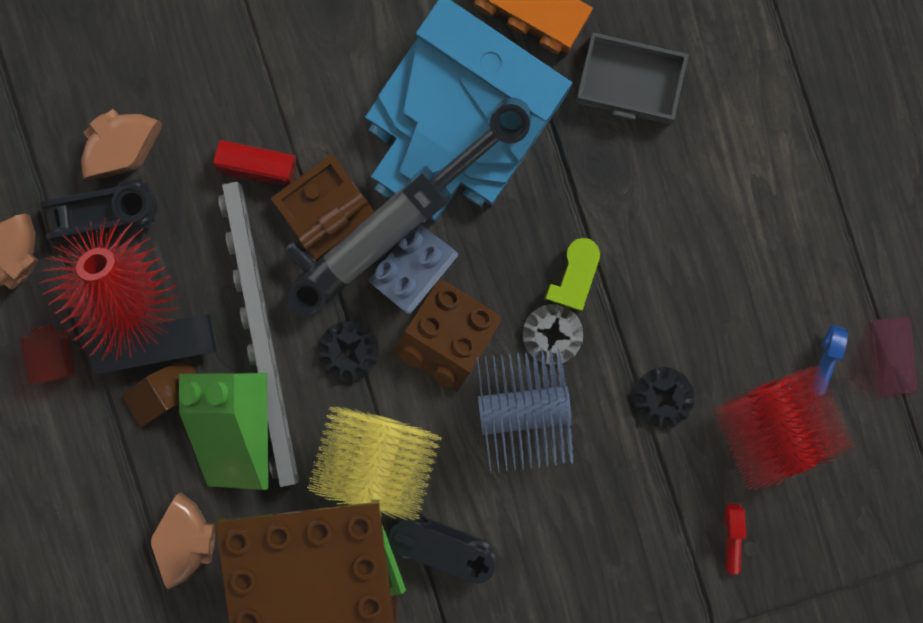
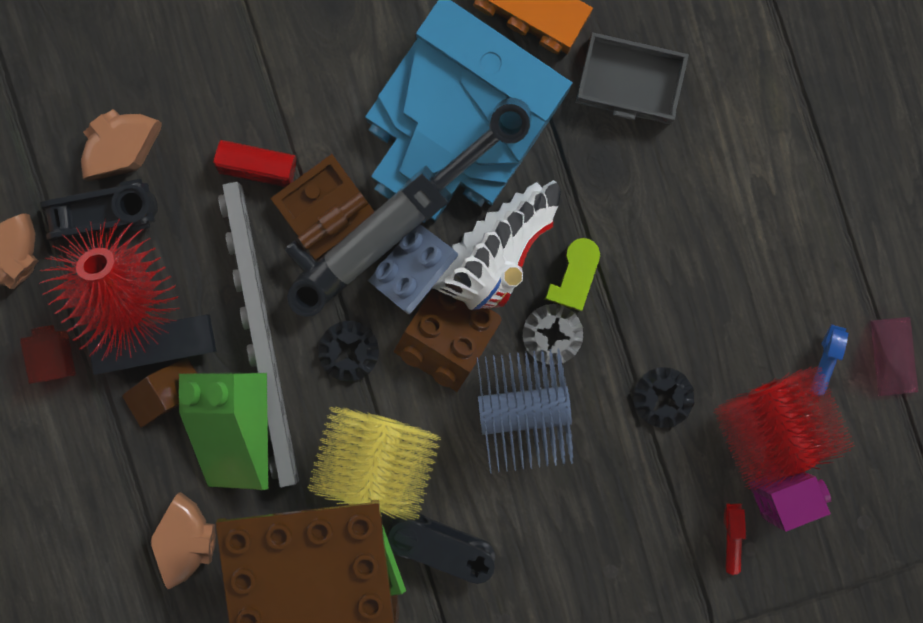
none -> white piece [432,180,561,310]
none -> magenta brick [749,472,831,532]

